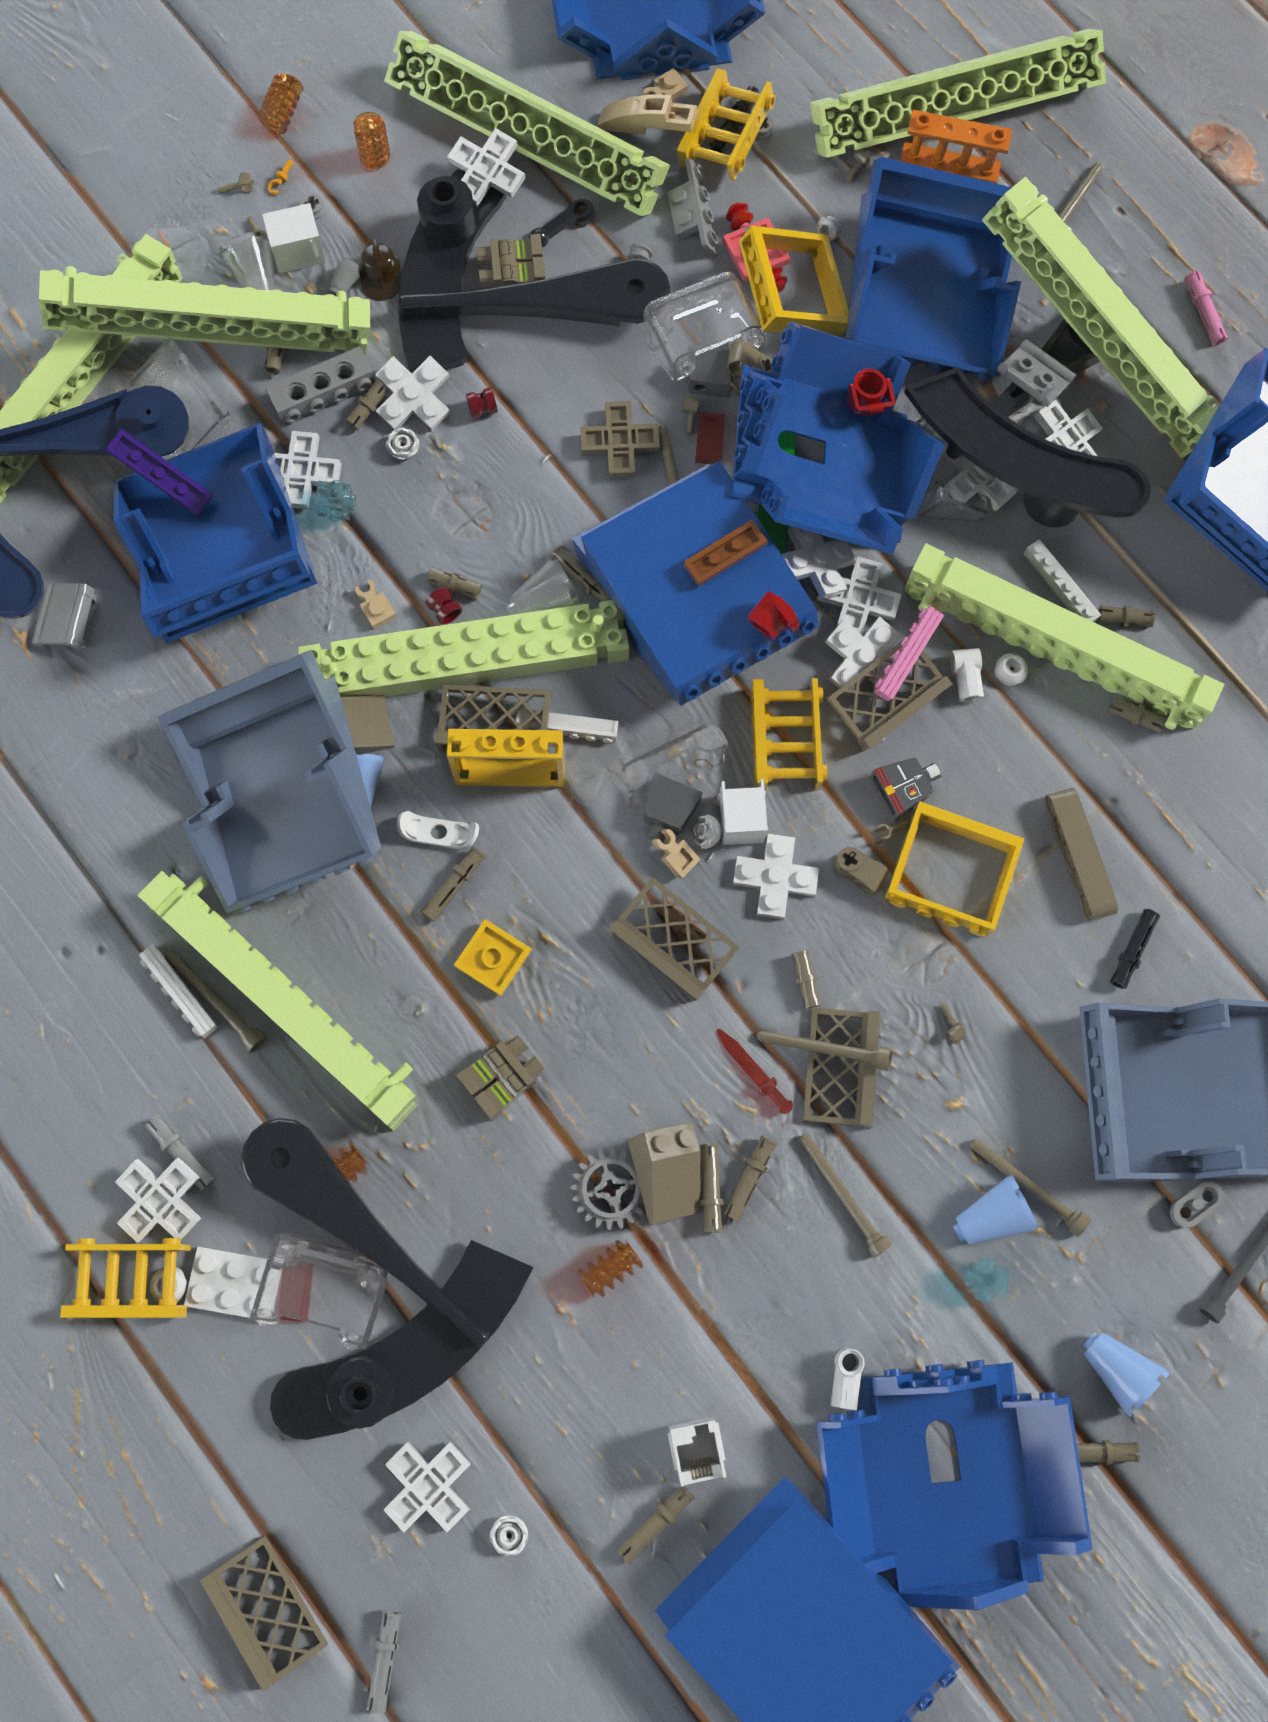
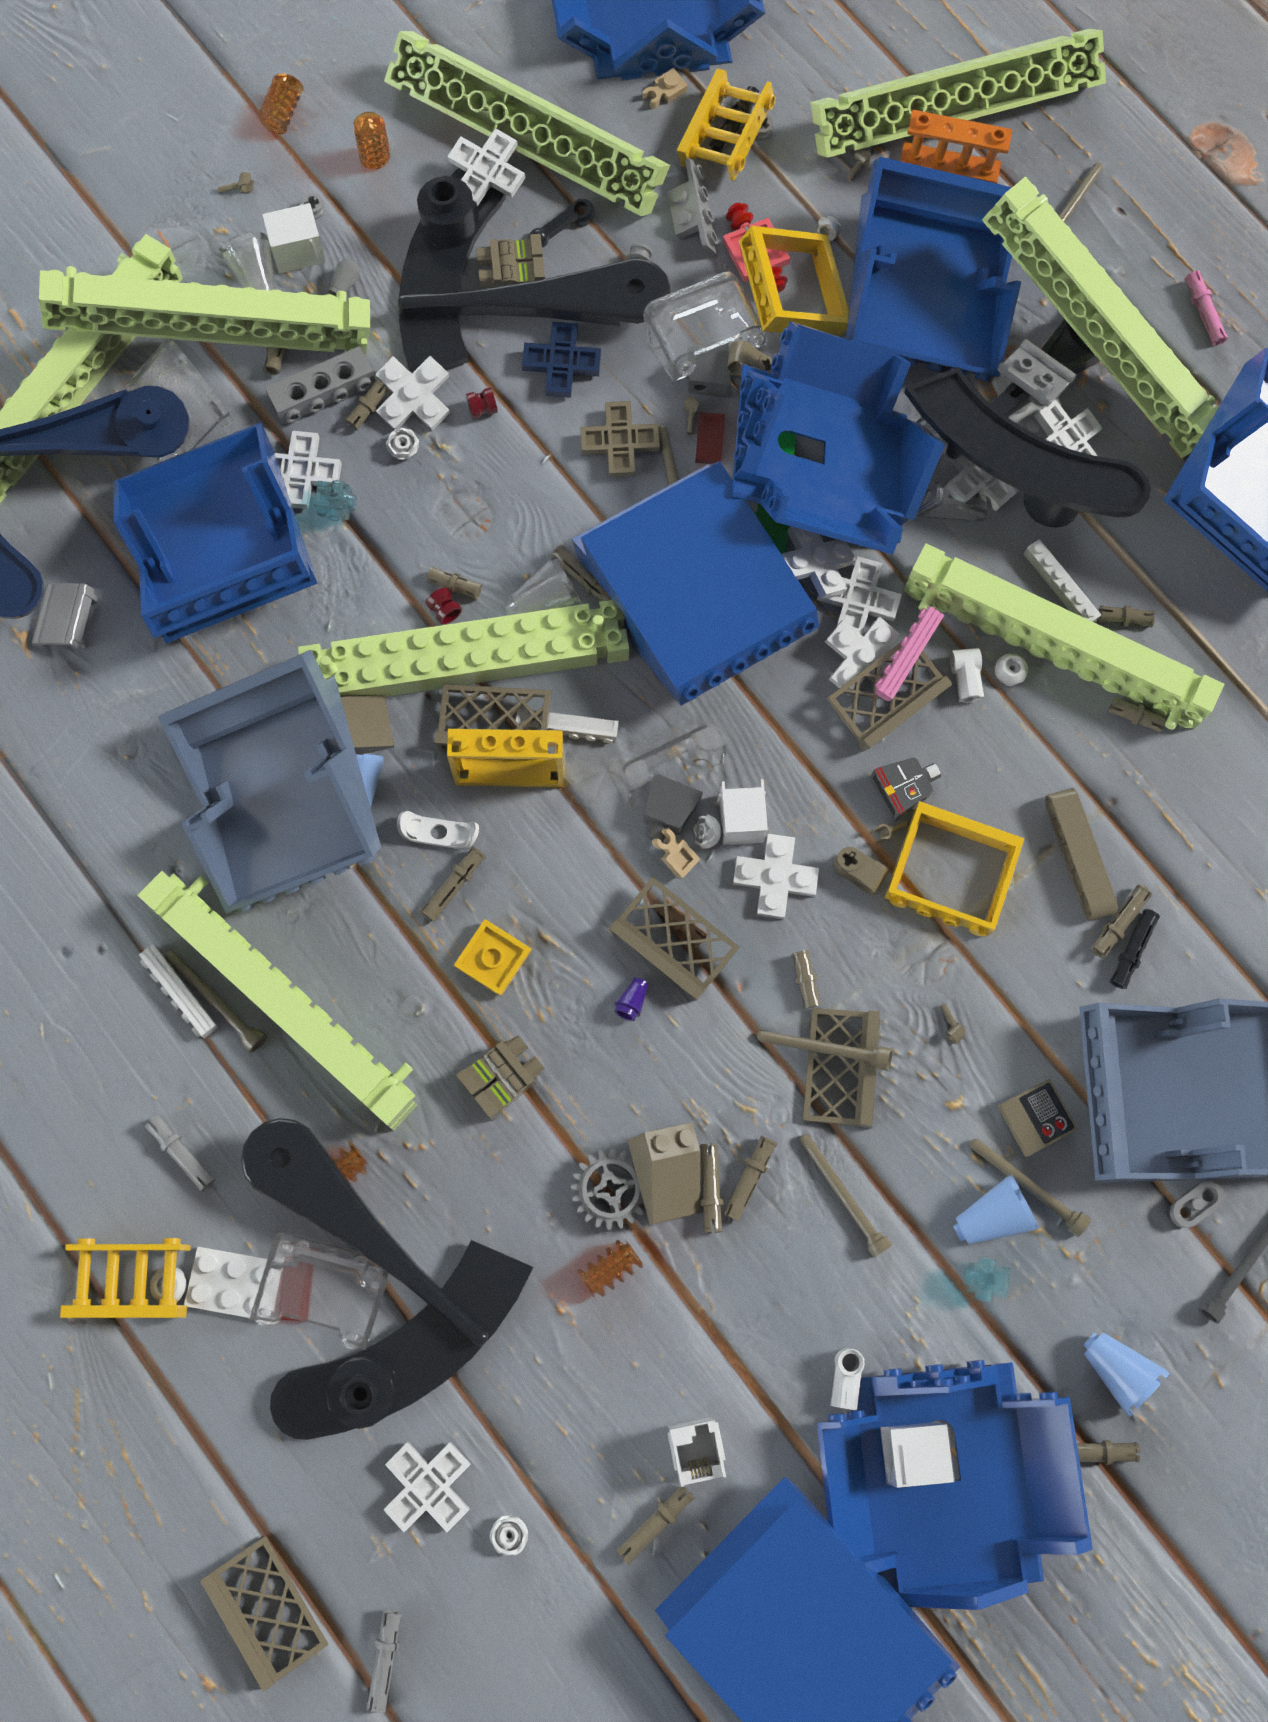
dark purple tile [106,428,213,517] -> none
white plate [115,1157,202,1243] -> none
dark tan hand [247,216,269,248] -> none
light orange hand [268,159,294,195] -> none
tan plate [355,579,397,630] -> none
dark brown piece [359,240,401,301] -> none
tan slope [597,94,698,135] -> none
dark orange plate [683,520,768,587] -> none
clear red sword [717,1029,793,1114] -> none
red piece [747,591,799,640] -> none
yellow fence [751,678,827,791] -> none
red piece [846,369,895,416] -> none
none -> dark blue plate [522,321,601,398]
none -> dark purple cone [614,977,649,1021]
none -> white piece [880,1422,954,1488]
none -> slope [997,1079,1078,1157]
none -> dark tan pin [1090,884,1152,959]

